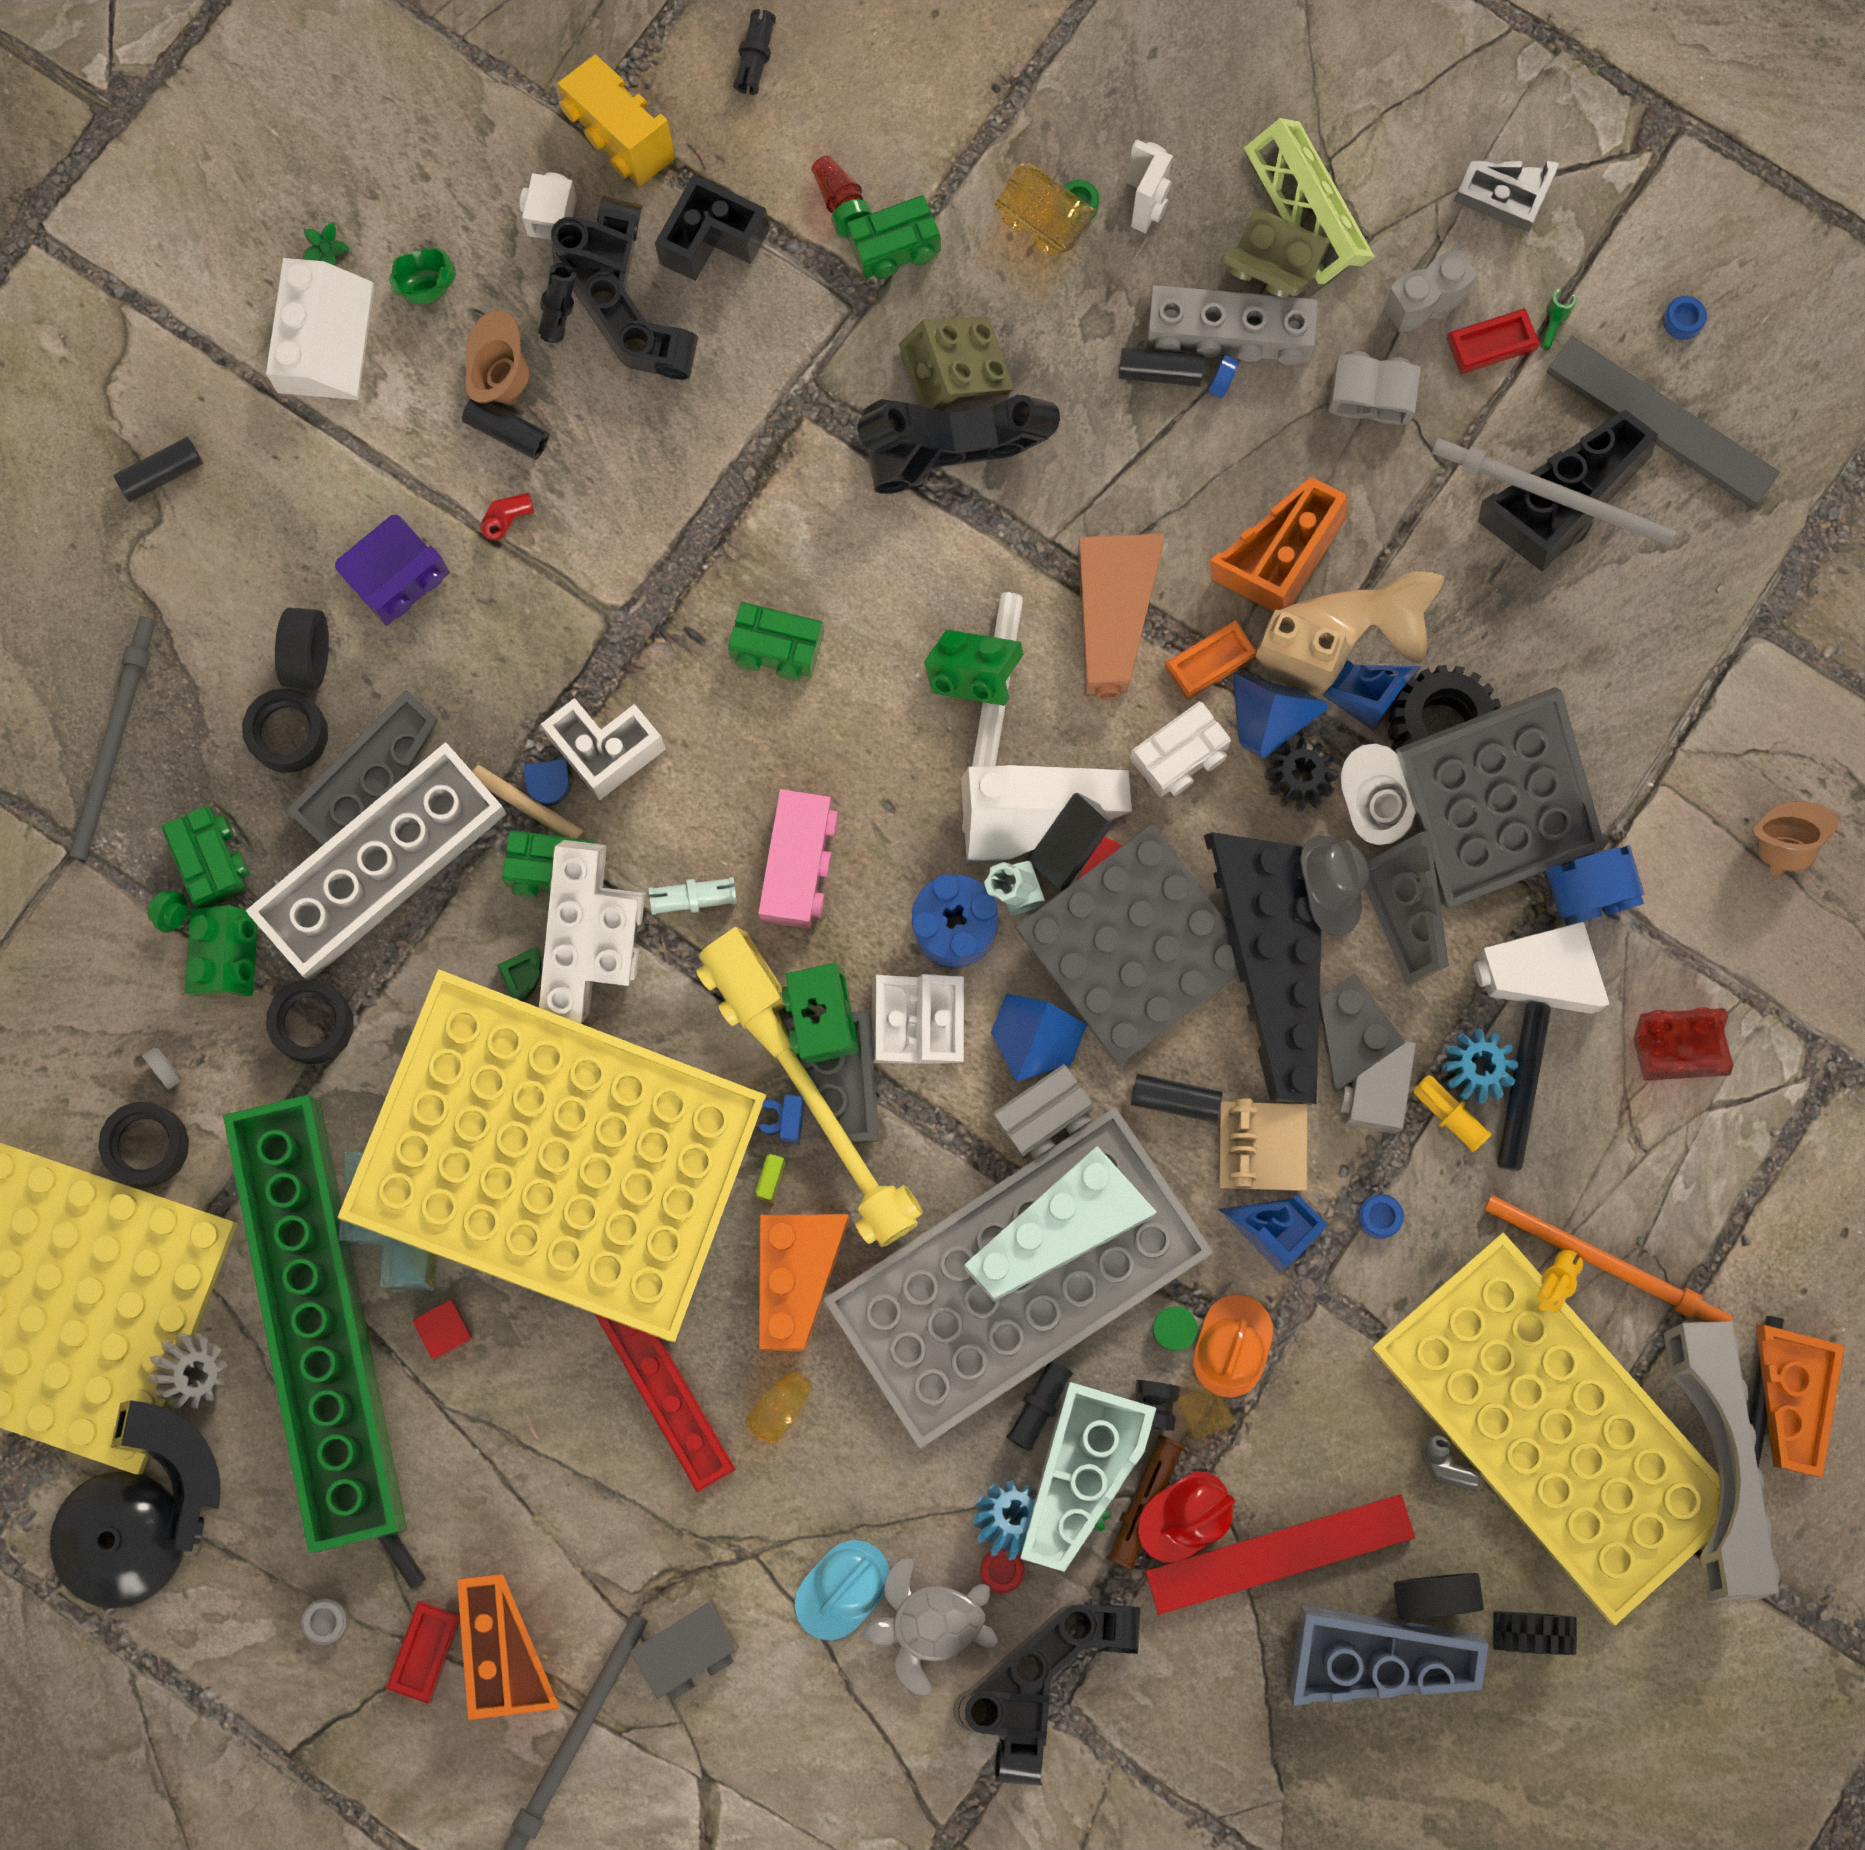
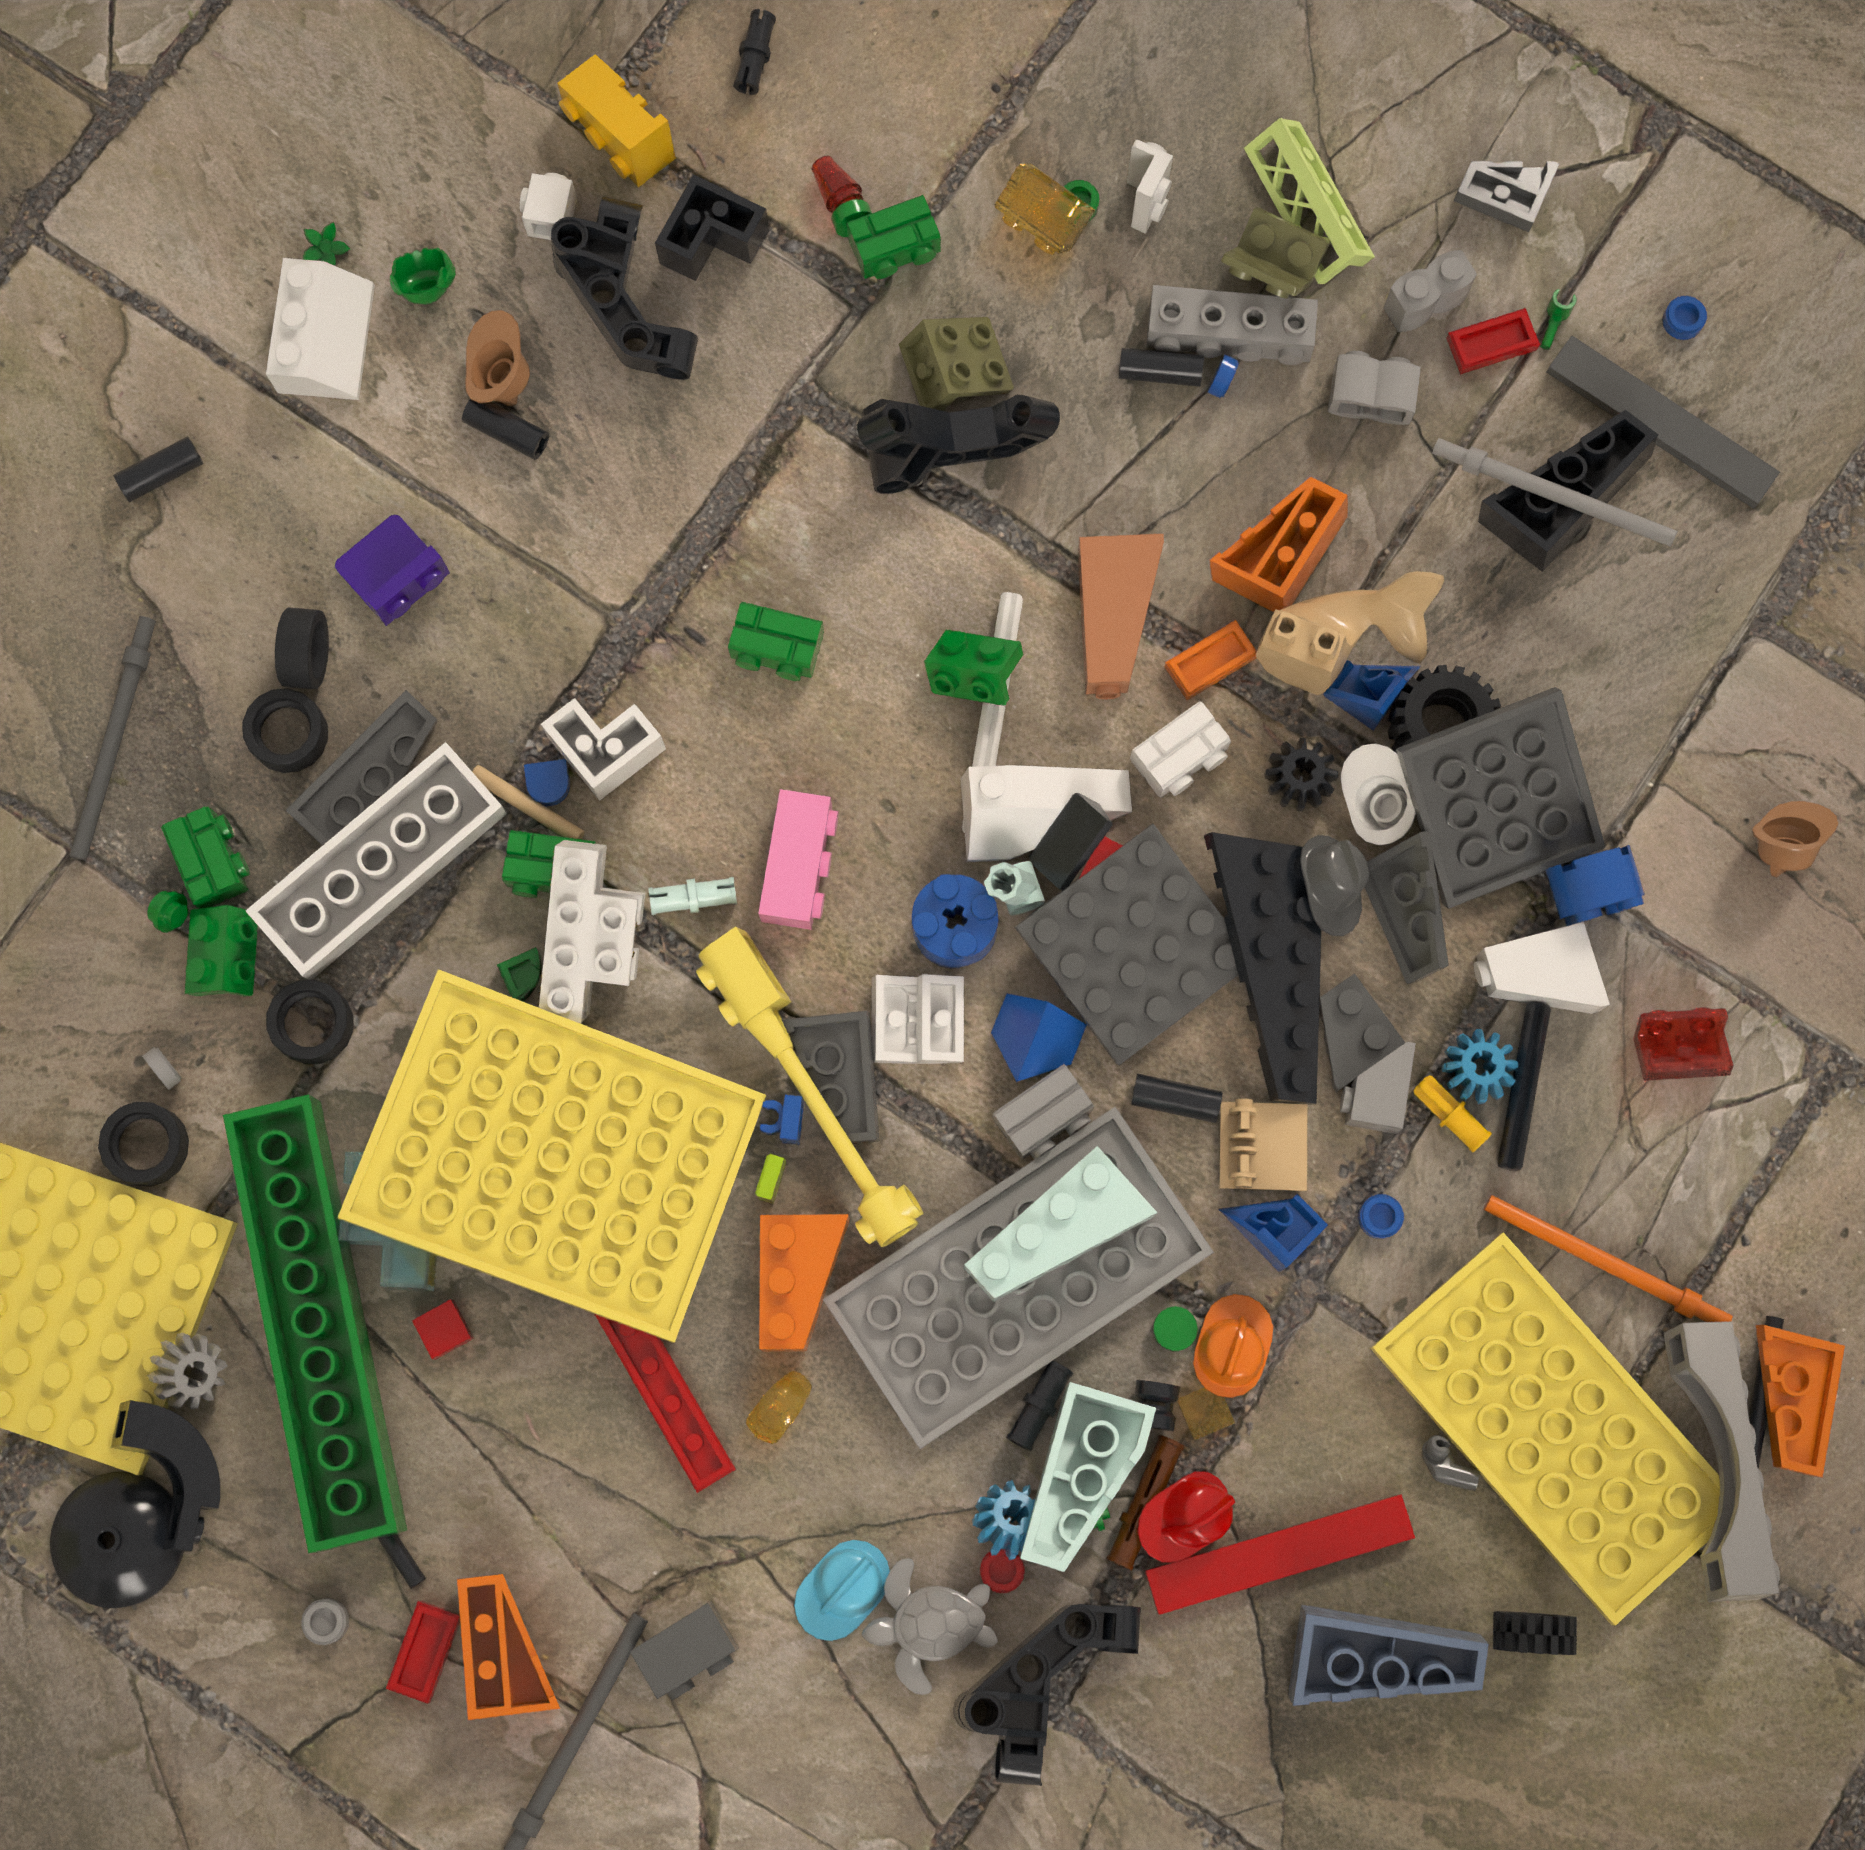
red arm [480,493,534,540] -> none
black pin [538,263,577,343] -> none
green brick [782,962,860,1064] -> none
blue slope [1233,673,1328,759] -> none
black tyre [1394,1573,1484,1619] -> none
yellow axle [1537,1250,1584,1313] -> none

